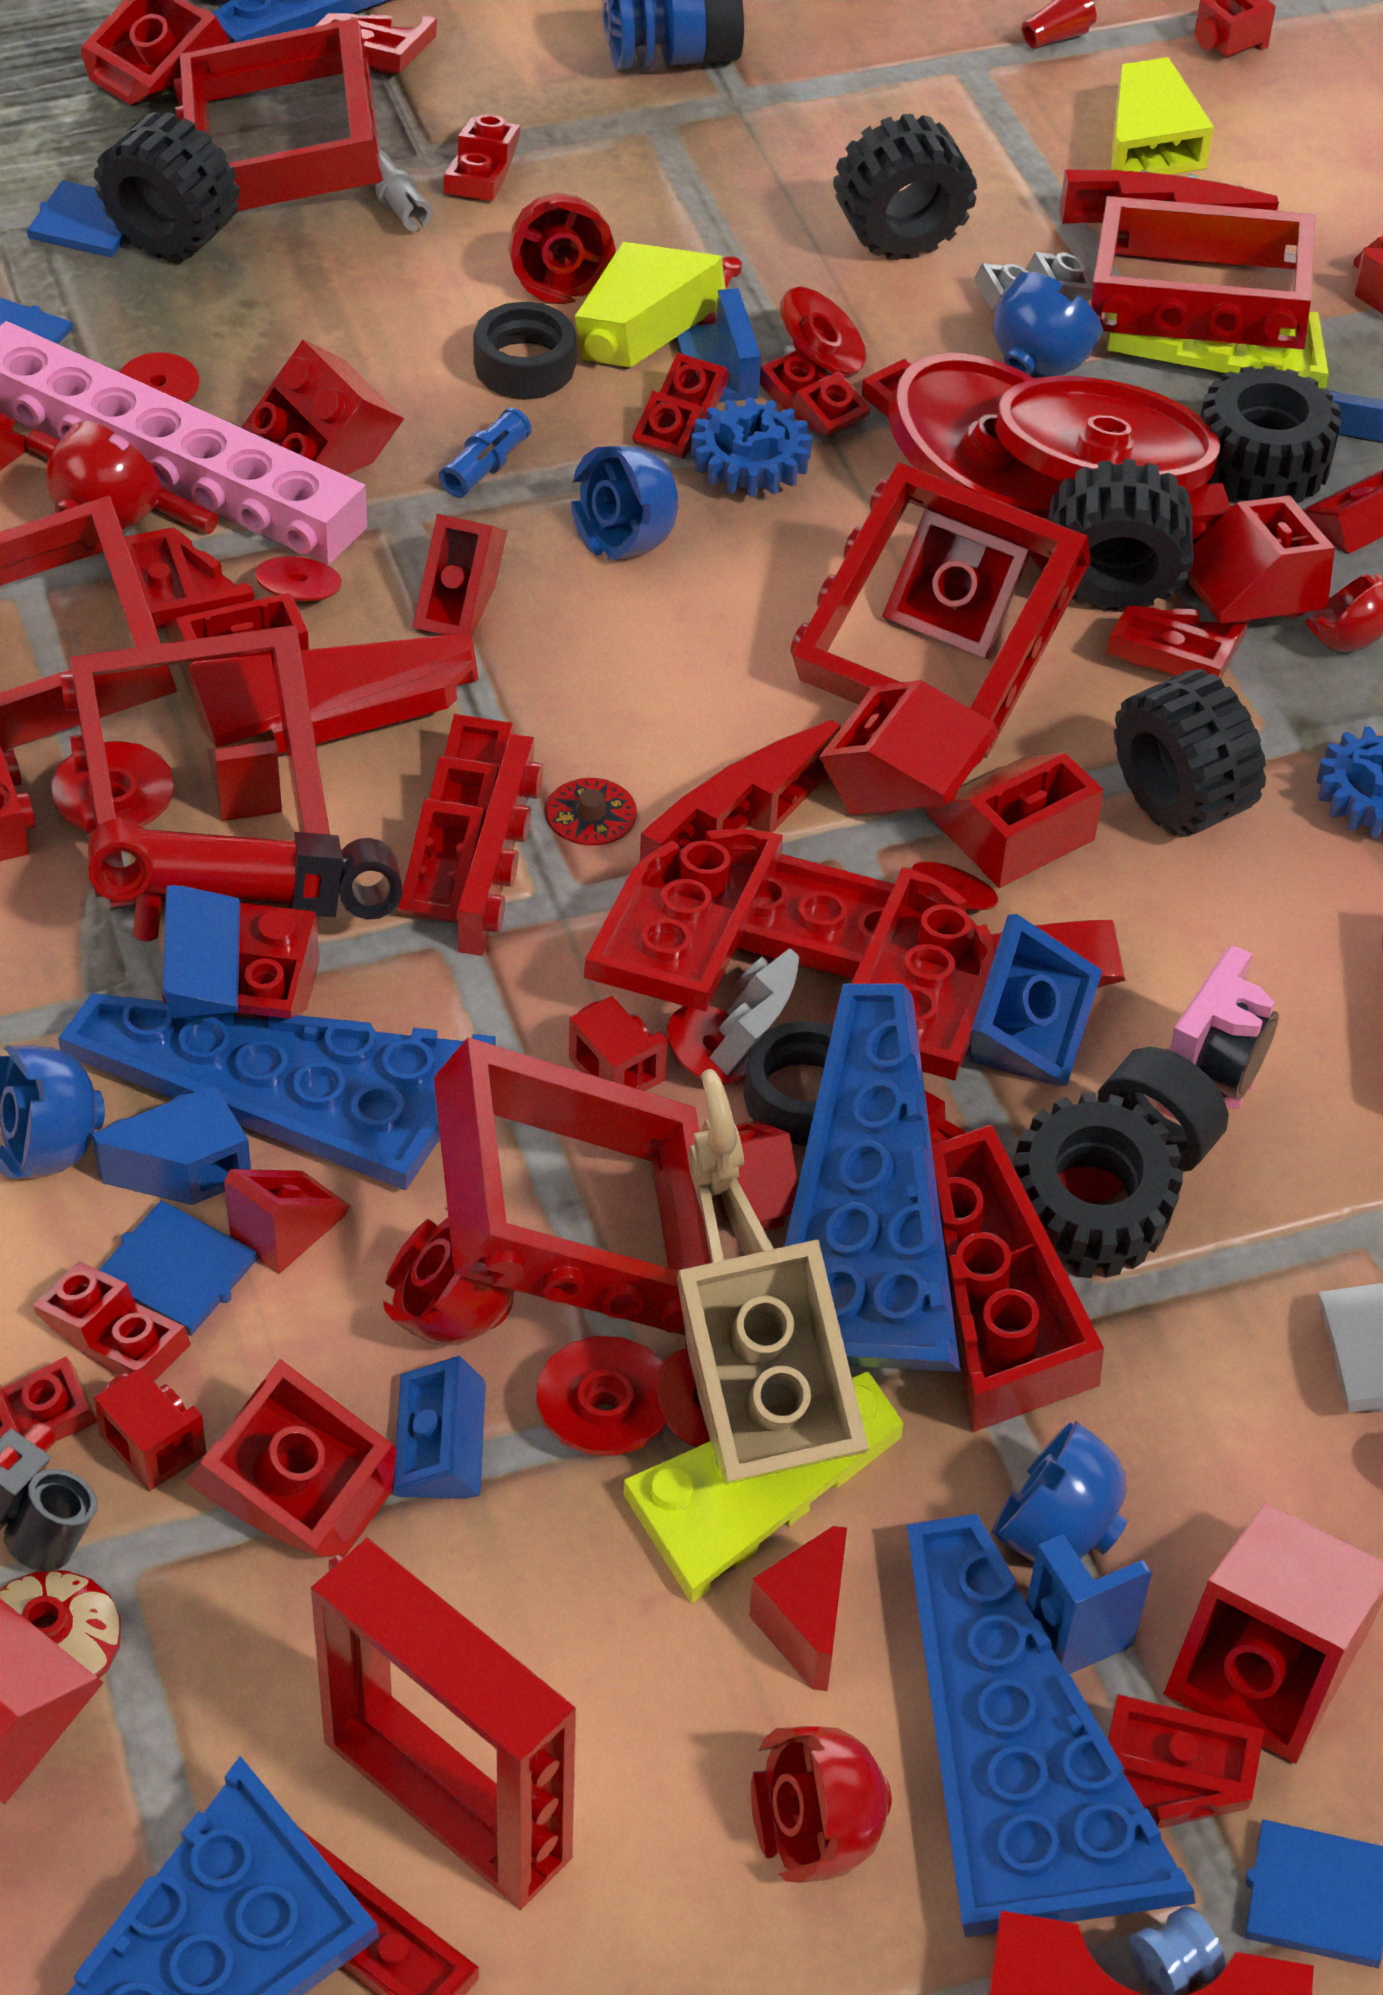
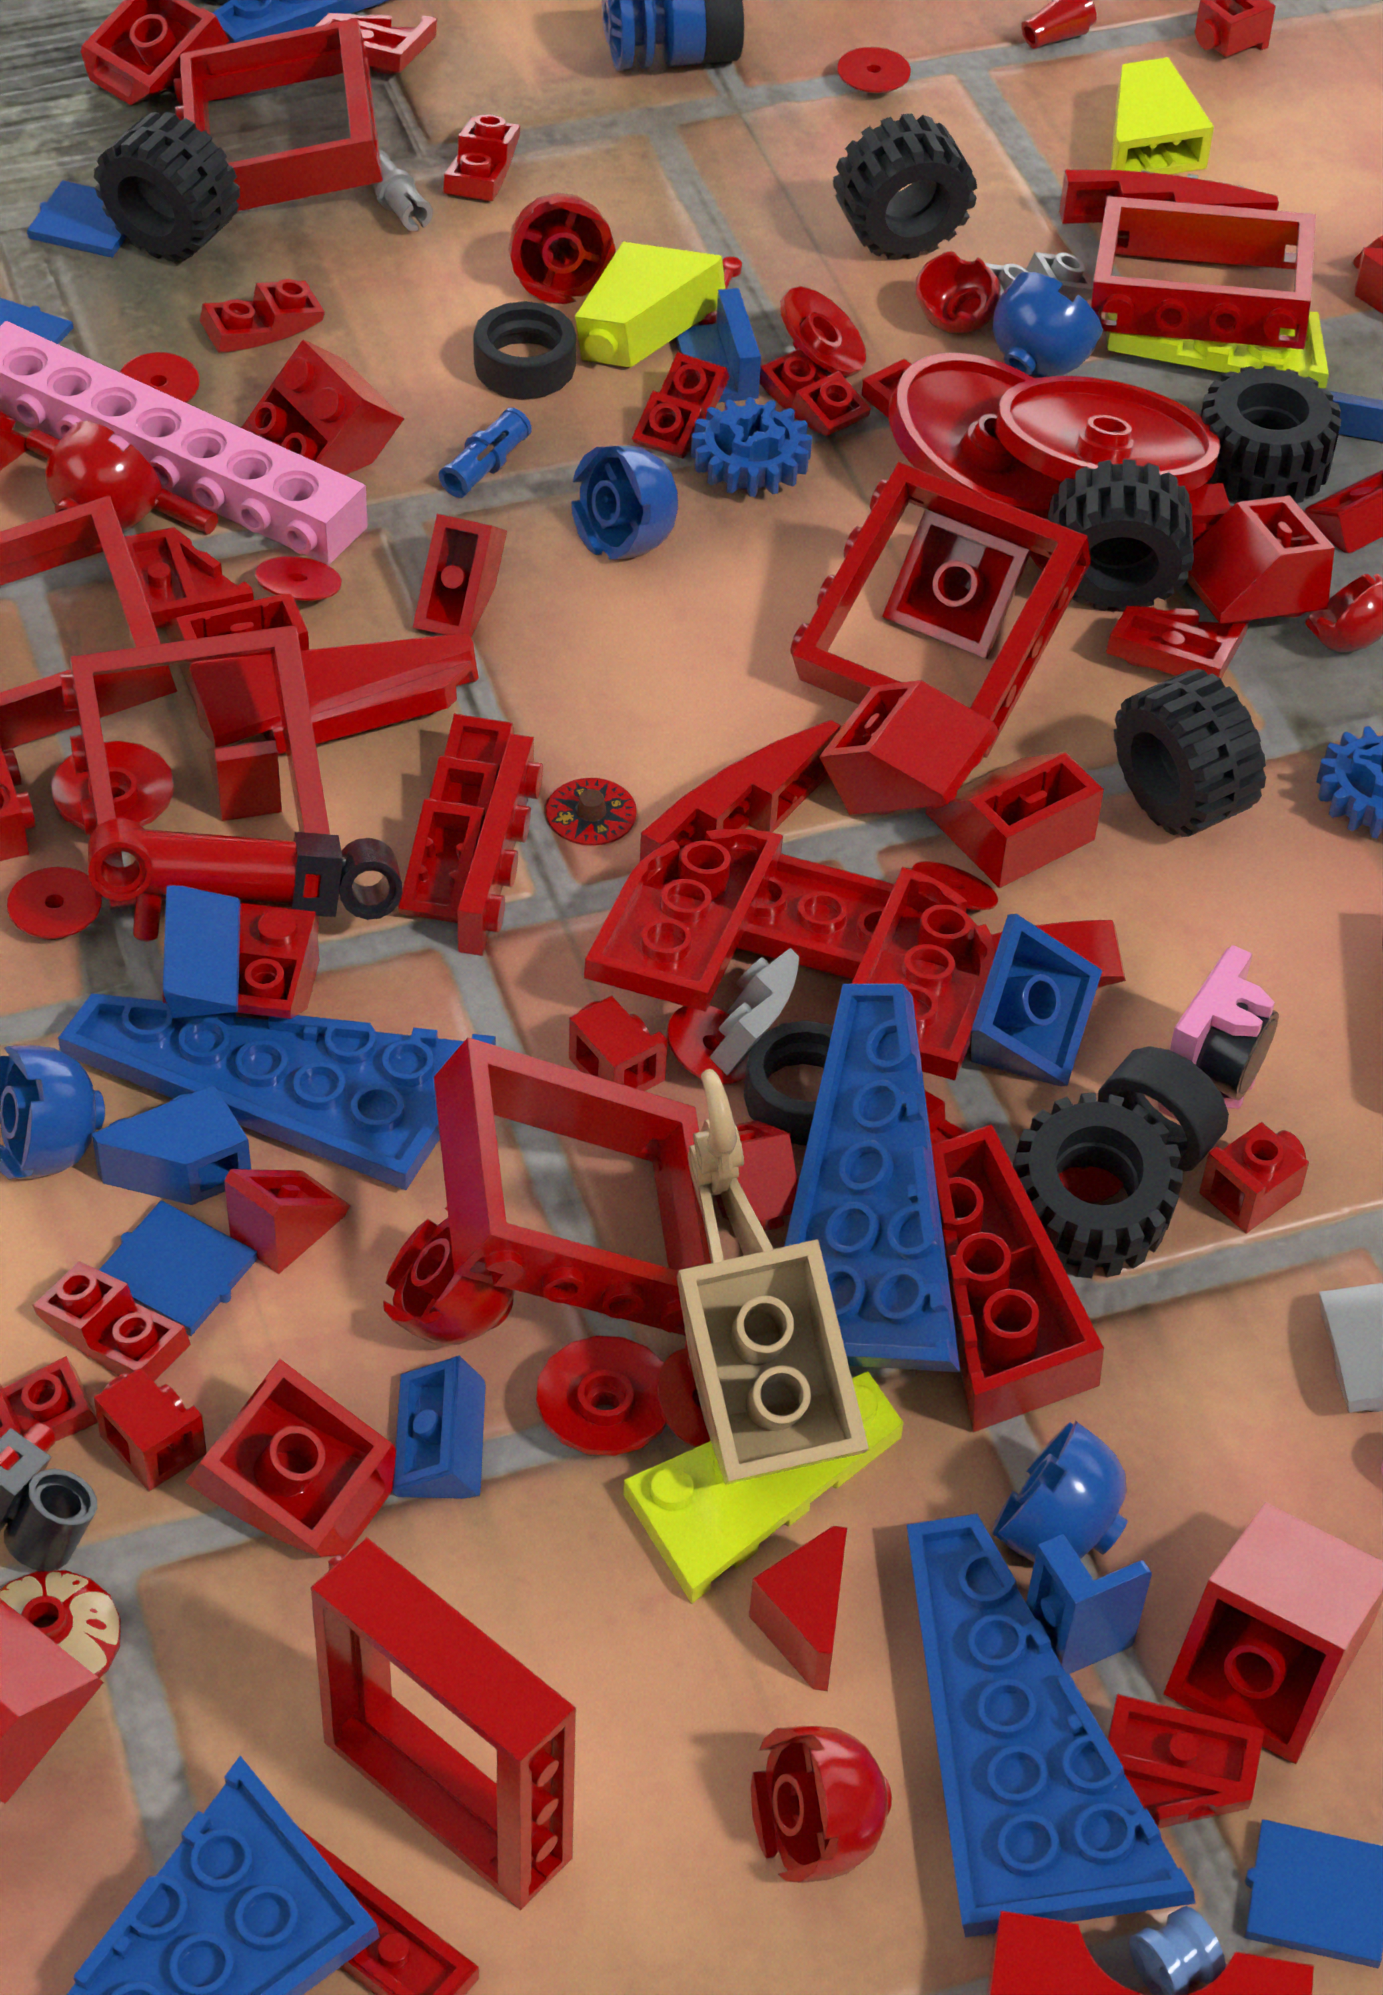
none -> red piece [7,867,102,939]
none -> red slope [199,279,325,353]
none -> red piece [837,47,911,93]
none -> red hair [915,251,1001,333]
none -> red brick [1199,1122,1309,1234]

